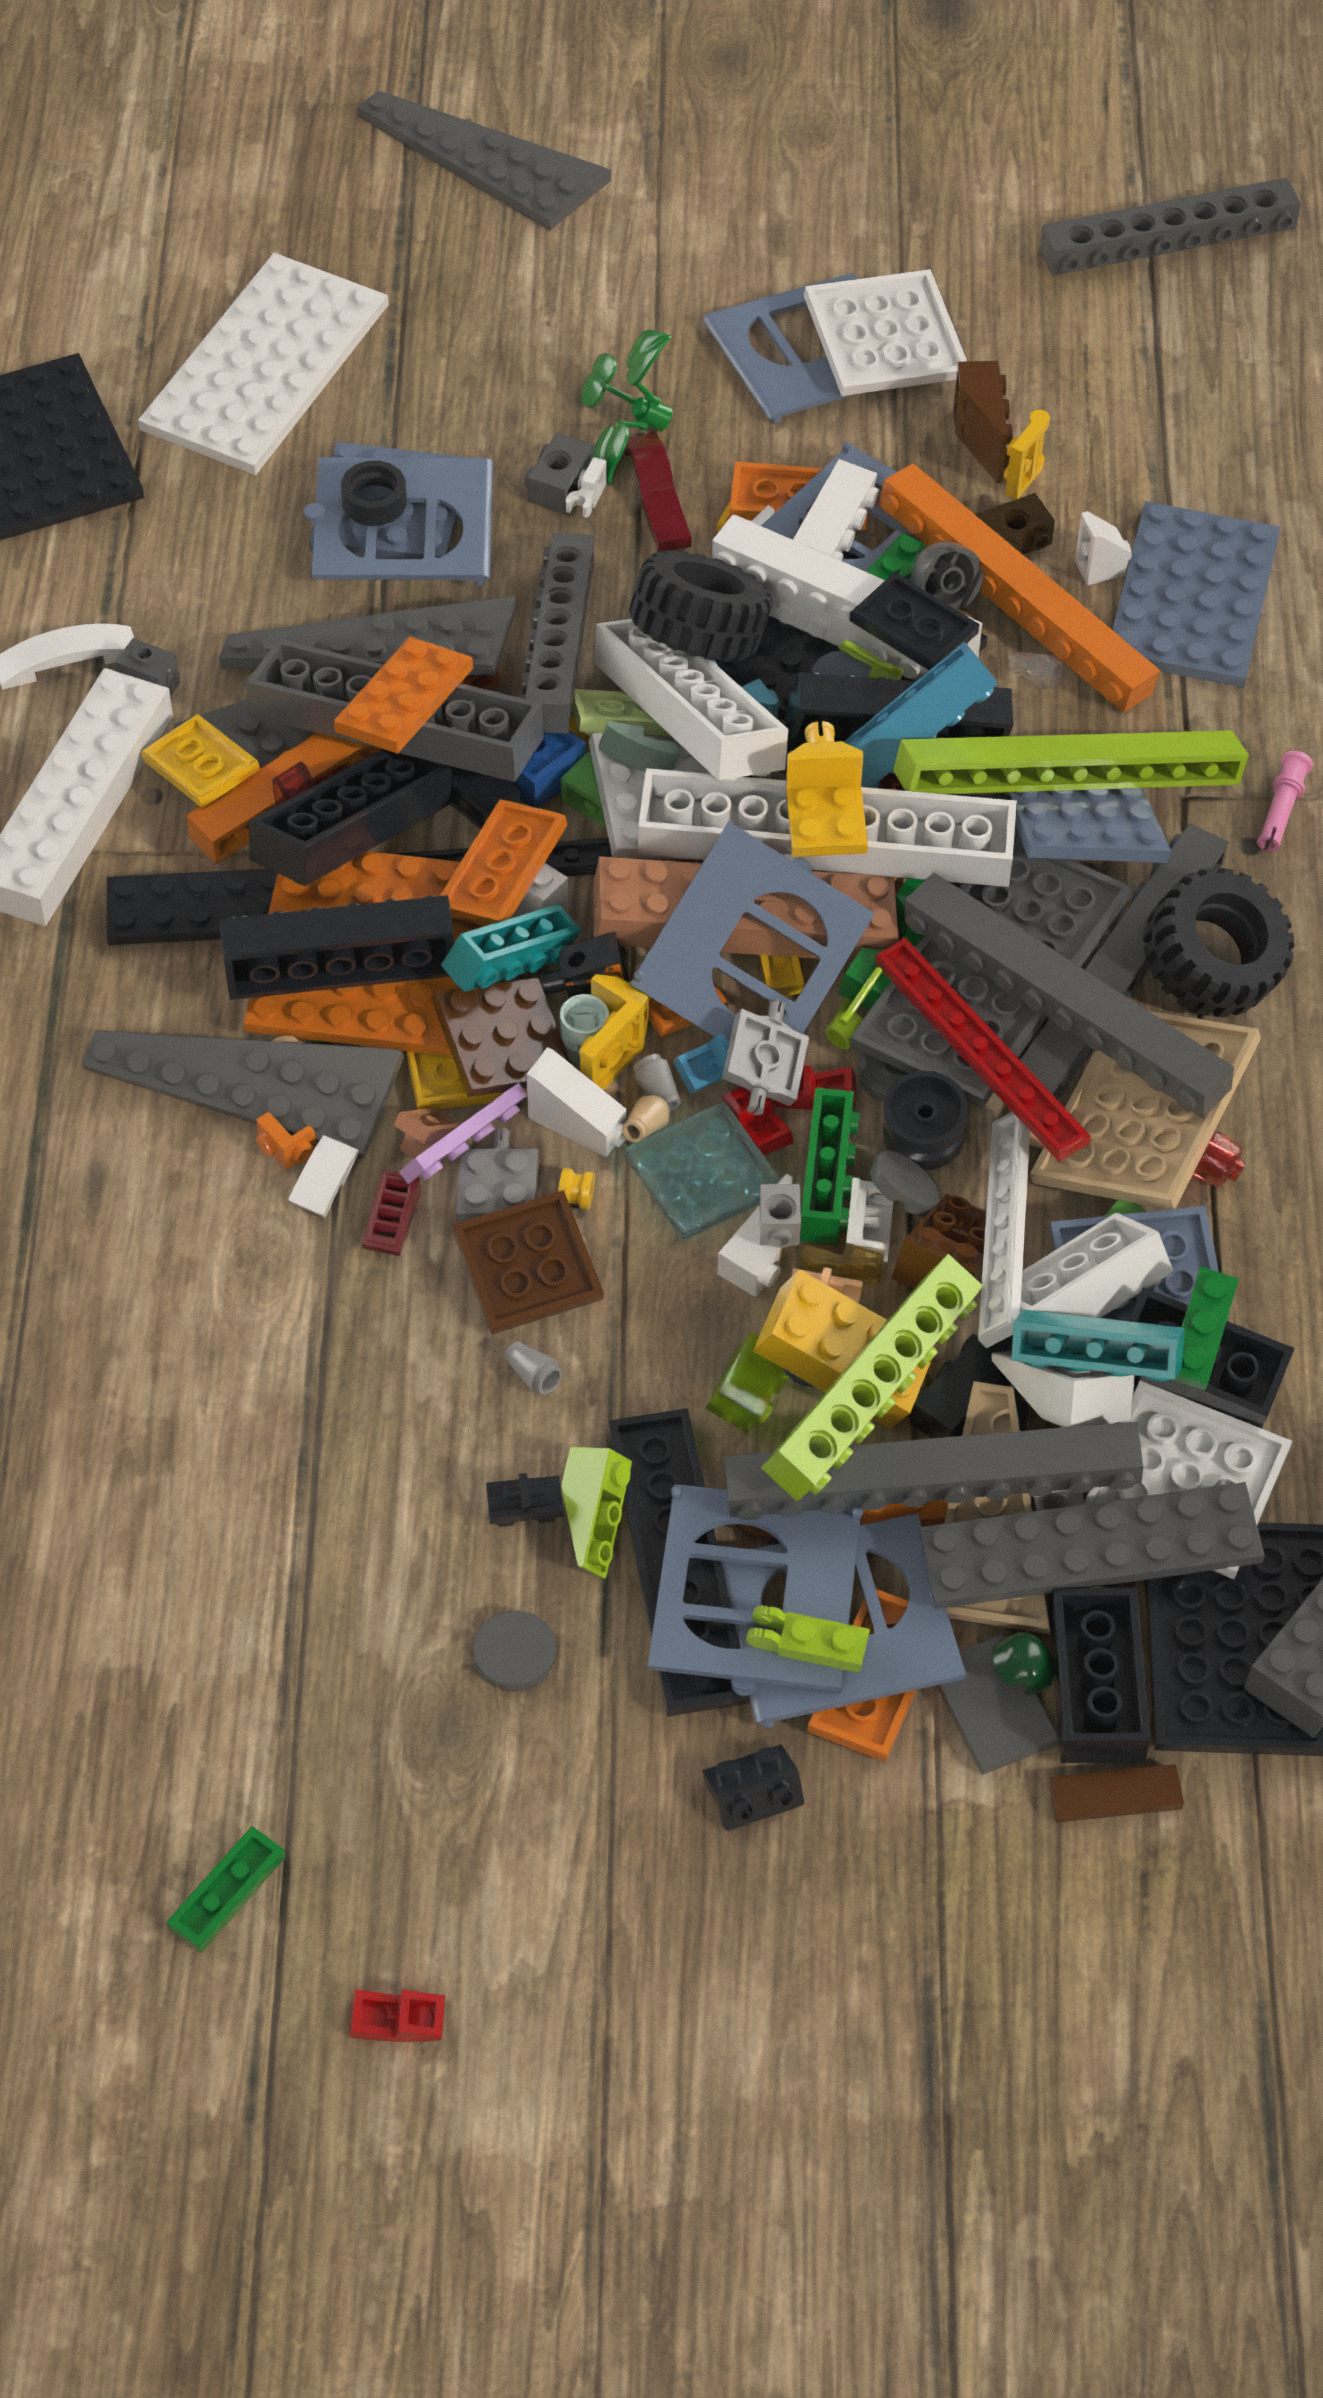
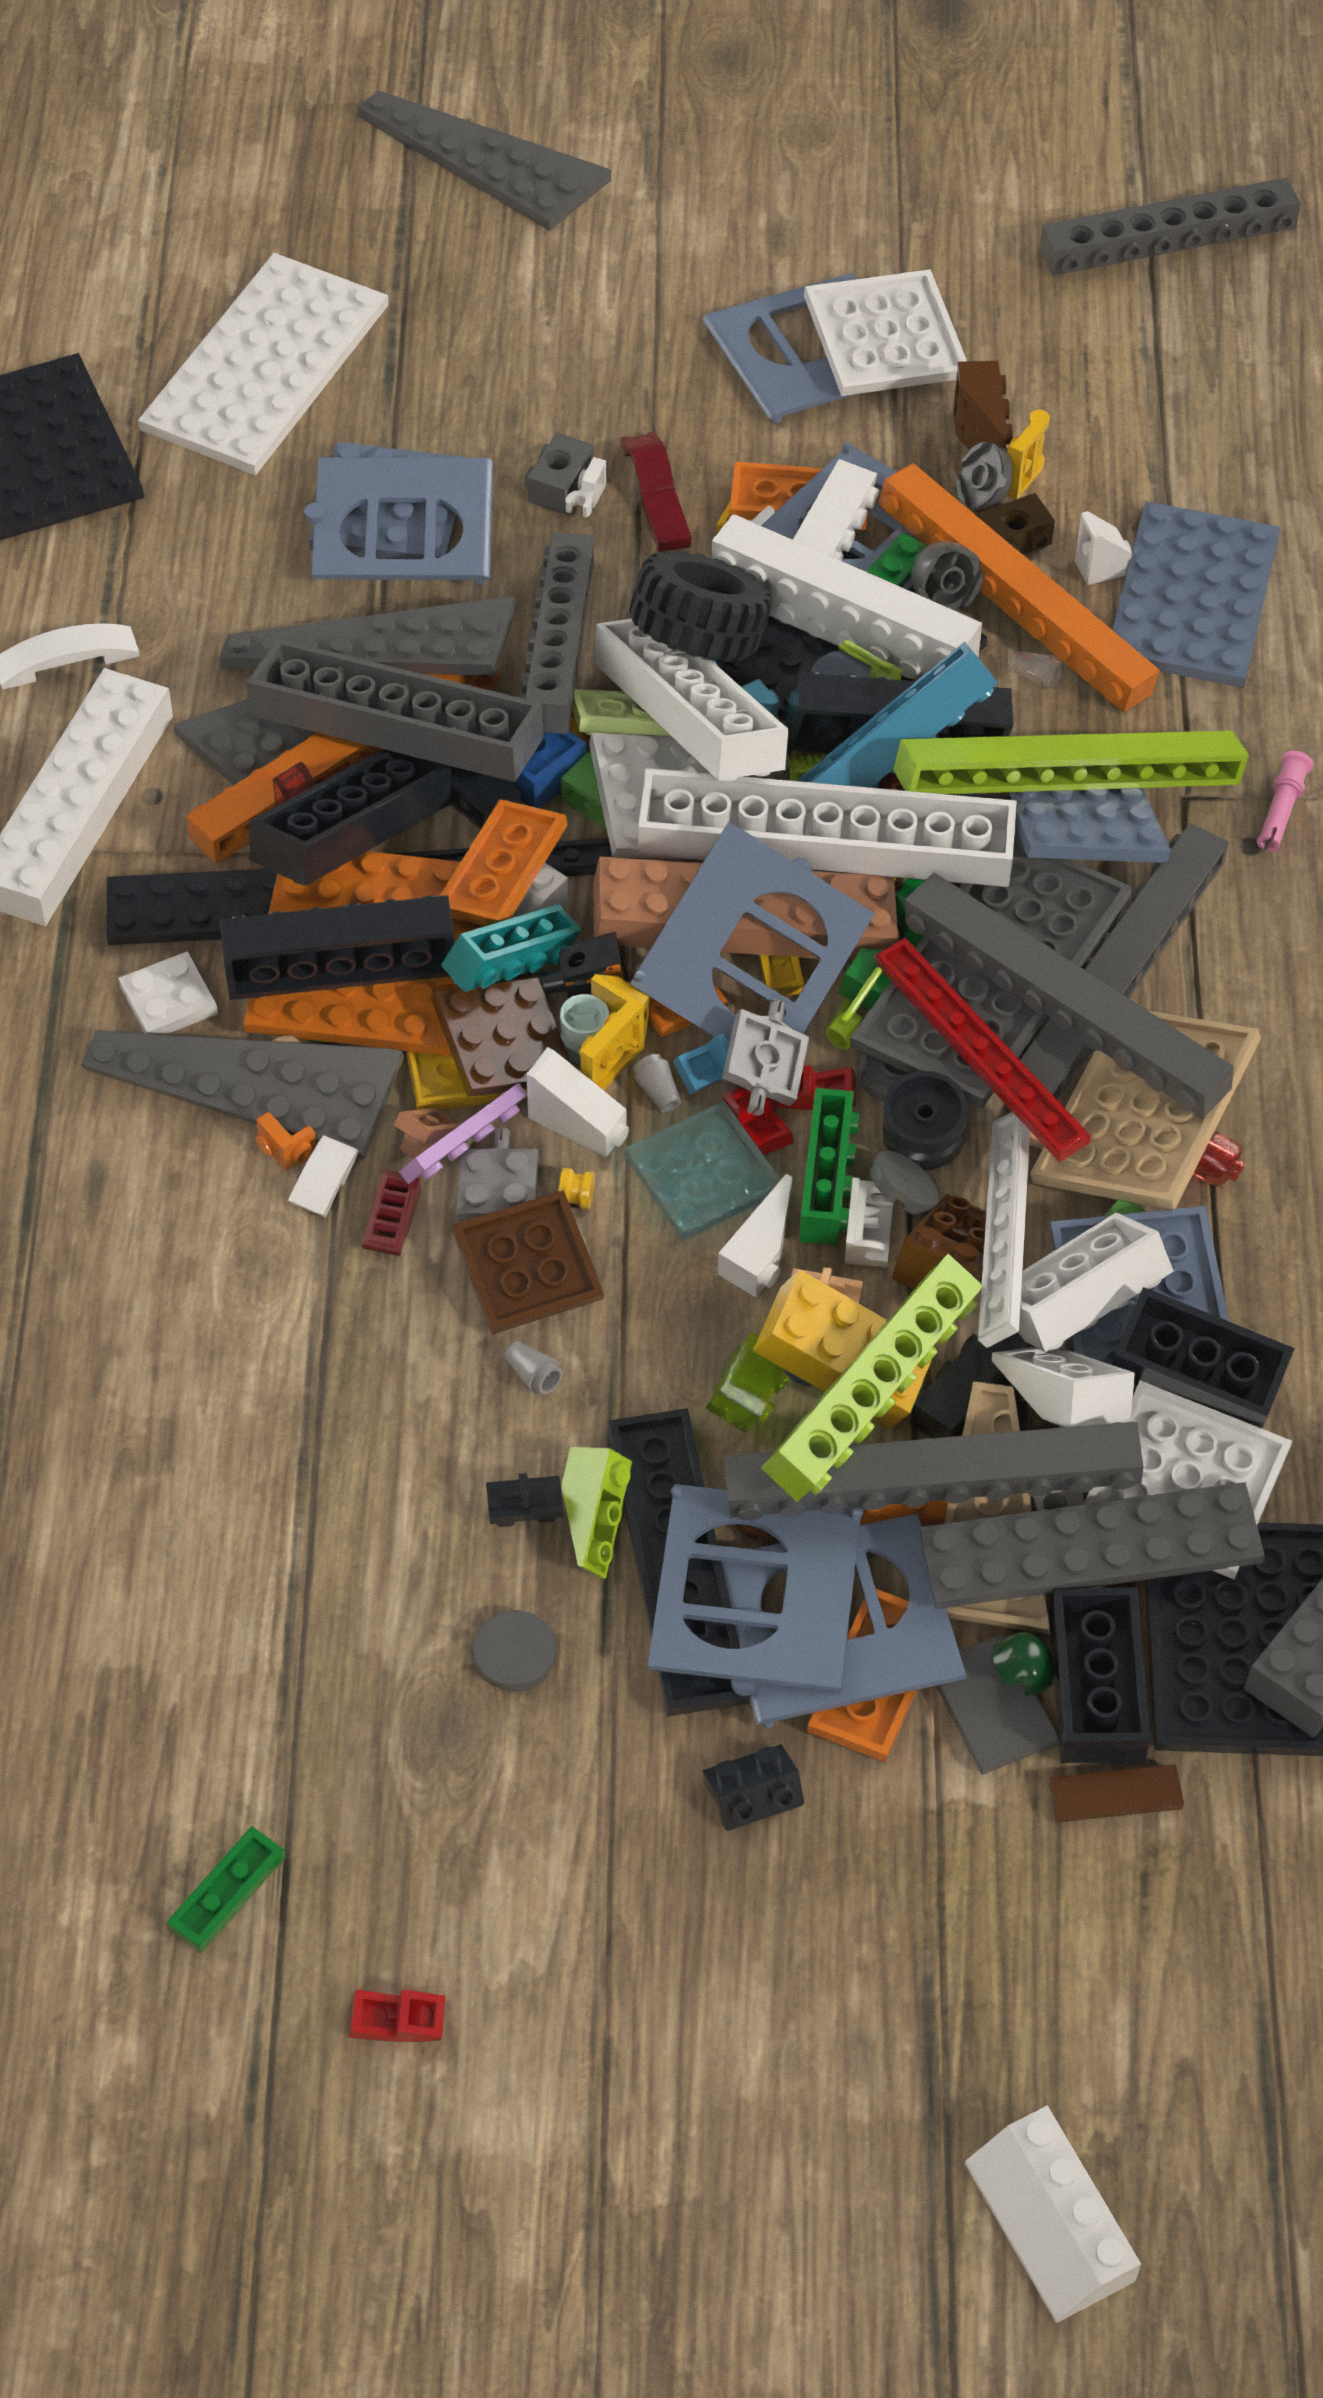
dark grey head [115,638,180,696] -> none
yellow tile [140,714,261,808] -> none
orange plate [334,636,473,754] -> none
black tyre [341,460,407,526] -> none
green plant [581,330,673,485] -> none
sand green slope [599,721,680,772] -> none
tan cone [622,1095,670,1143] -> none
lime hinge [746,1605,870,1673] -> none
light grey brick [759,1184,801,1248] -> none
yellow plate [786,722,868,857] -> none
clear yellow slope [799,1243,885,1284] -> none
black tile [849,572,980,670] -> none
teal brick [1011,1309,1185,1381] -> none
black tyre [1143,868,1295,1017] -> none
green plate [1170,1266,1239,1391] -> none
none -> white plate [118,951,218,1035]
none -> dark grey tile [956,442,1013,512]
none -> white slope [965,2105,1141,2323]

